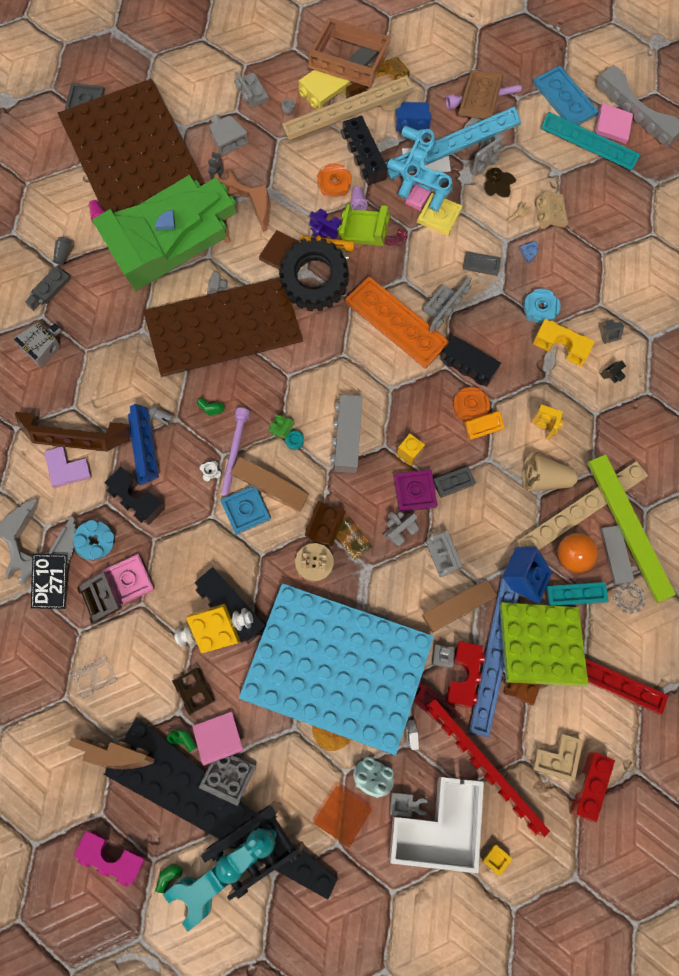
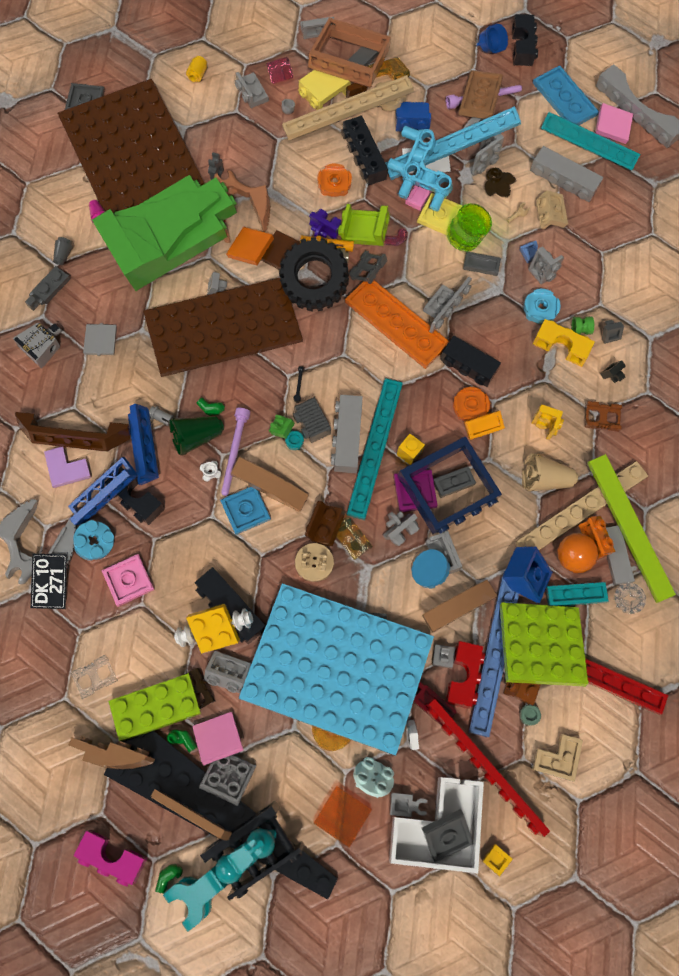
dark brown plate [77,572,122,625] -> none
medium blue tile [156,210,175,231] -> none
light grey torso [209,114,248,157] -> none
lavender cone [351,186,368,211] -> none
red arch [570,752,615,822] -> none
none -> blue fence [68,457,138,525]
none -> light grey piece [83,323,117,357]
none -> lime plate [108,673,201,742]
none -> medium nougat tile [151,789,232,841]
none -> dark green cone [169,417,224,455]
none -> yellow brick [186,56,207,82]
none -> light grey bracket [204,651,251,694]
none -> orange tile [226,227,274,266]
none -> clear pink panel [266,57,293,84]
none -> dark grey brick [293,397,331,443]
none -> black hinge [294,366,305,403]
none -> light grey panel [300,17,335,39]
none -> teal tile [347,378,403,520]
none -> dark grey piece [349,250,388,284]
none -> dark blue window [398,436,502,535]
none -> dark azure tile [412,549,450,589]
none -> dark grey tile [422,809,473,862]
none -> clear neon green wheel [447,203,492,252]
none -> blue piece [476,24,508,53]
none -> black arch [512,14,538,66]
none -> sand green tile [519,704,541,726]
none -> light grey bracket [528,246,564,285]
none -> light grey brick [530,146,604,202]
none -> bright green wheel [571,316,594,335]
none -> orange bracket [578,516,615,560]
none -> dark orange piece [585,401,622,432]

